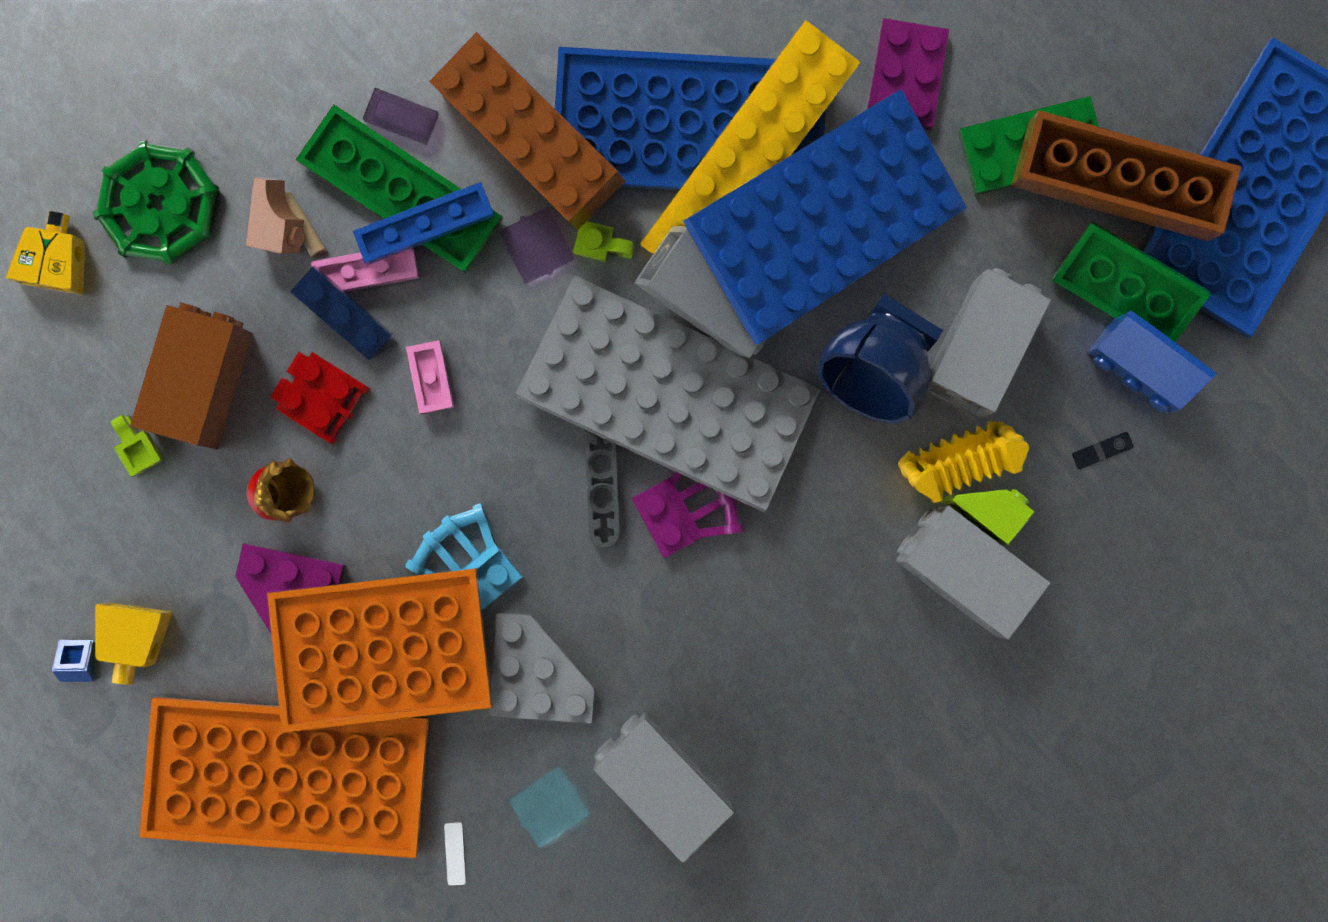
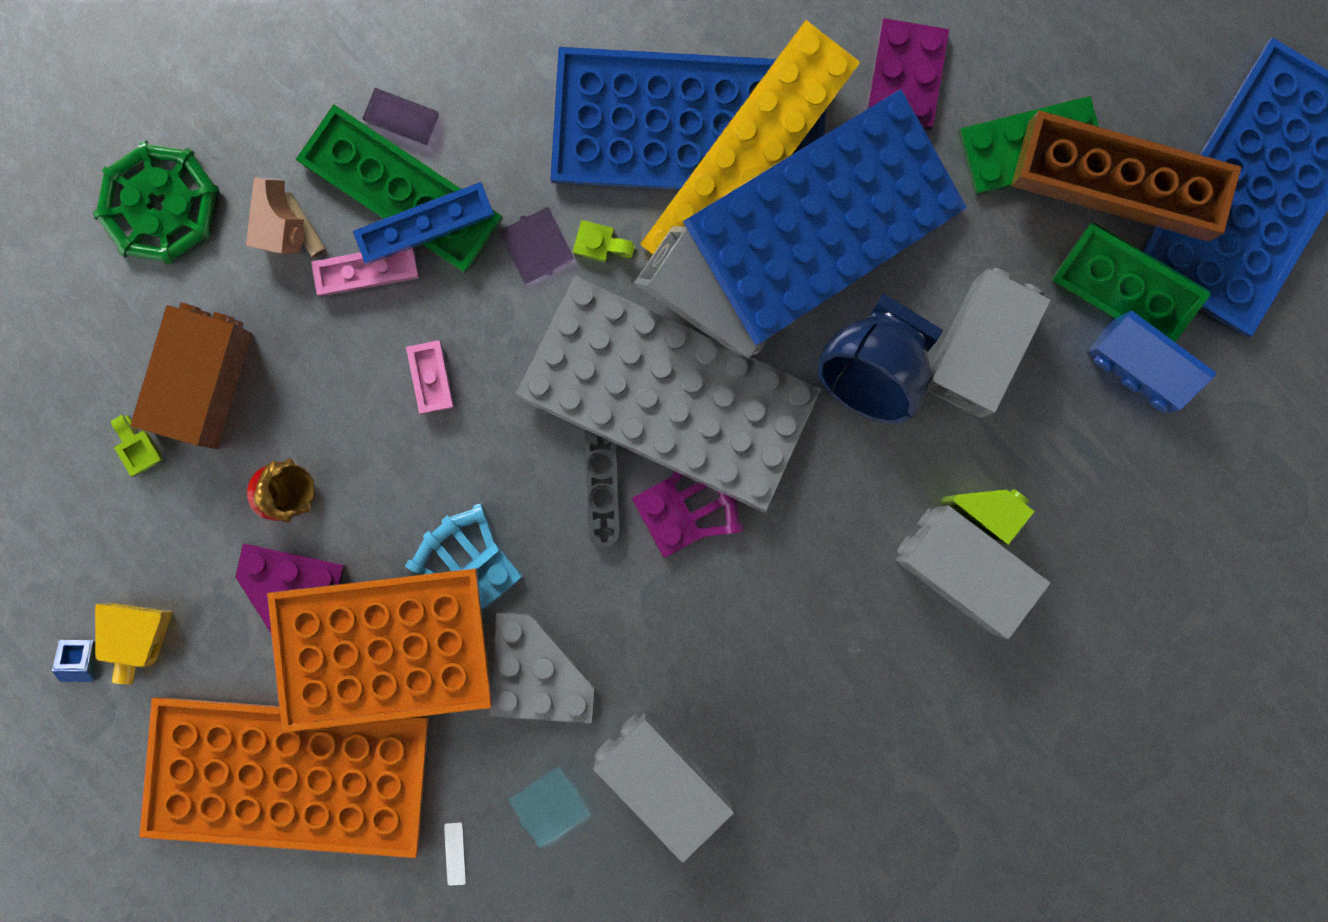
yellow torso [6,211,85,295] -> none
red plate [270,352,371,445] -> none
dark blue plate [290,265,393,360] -> none
dark orange brick [429,32,626,230] -> none
yellow piece [898,421,1029,503] -> none
black sticker [1072,432,1134,469] -> none

